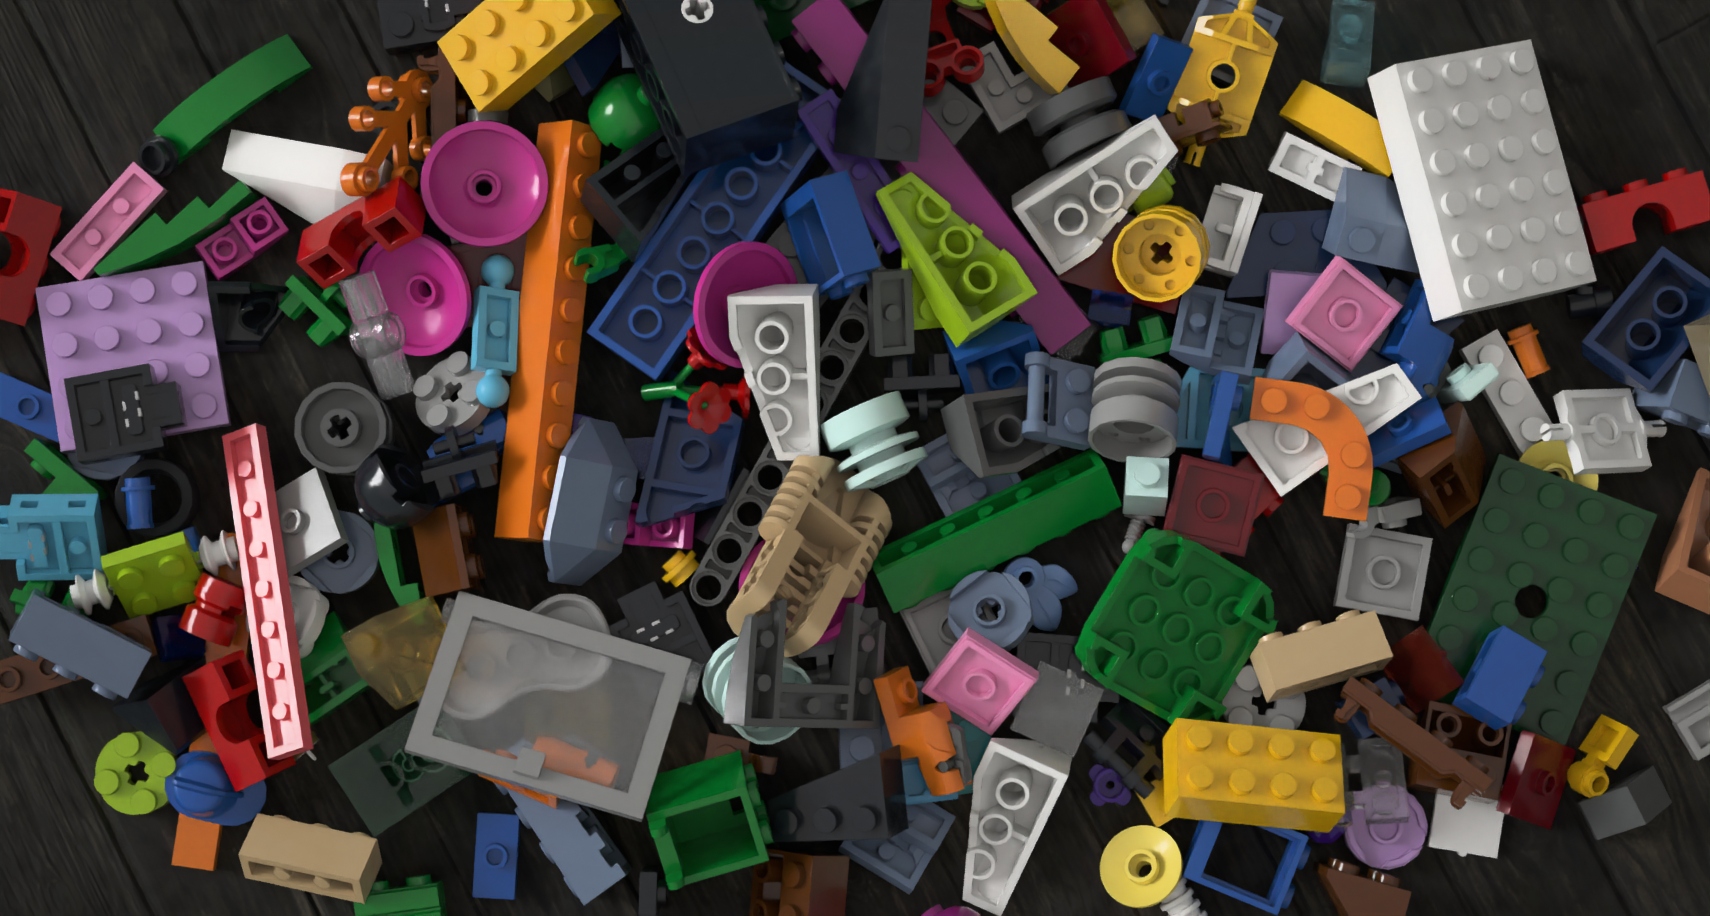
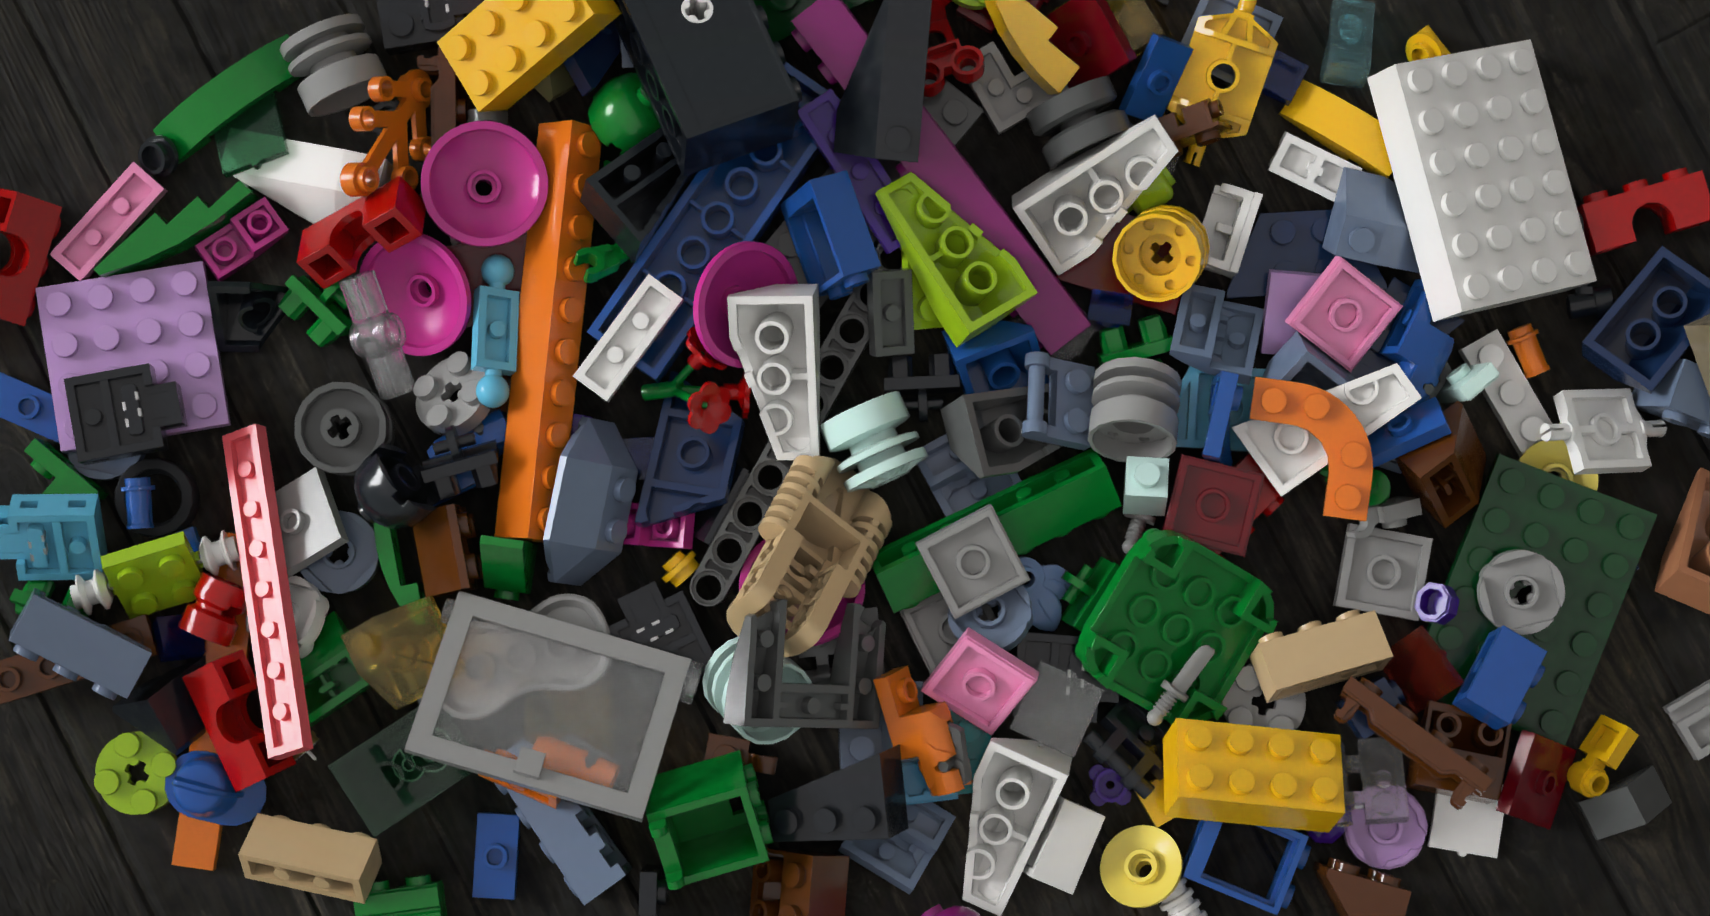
none -> clear green piece [214,92,289,178]
none -> light grey wheel [279,13,387,117]
none -> green slope [480,535,538,601]
none -> white plate [573,274,684,402]
none -> light grey plate [915,504,1030,619]
none -> white hinge [1022,796,1105,895]
none -> green hips [1061,557,1119,631]
none -> light grey piece [1147,645,1215,726]
none -> clear blue plate [1261,49,1309,106]
none -> yellow plate [1405,25,1451,61]
none -> dark purple tile [1414,582,1460,625]
none -> light grey plate [1477,549,1565,635]

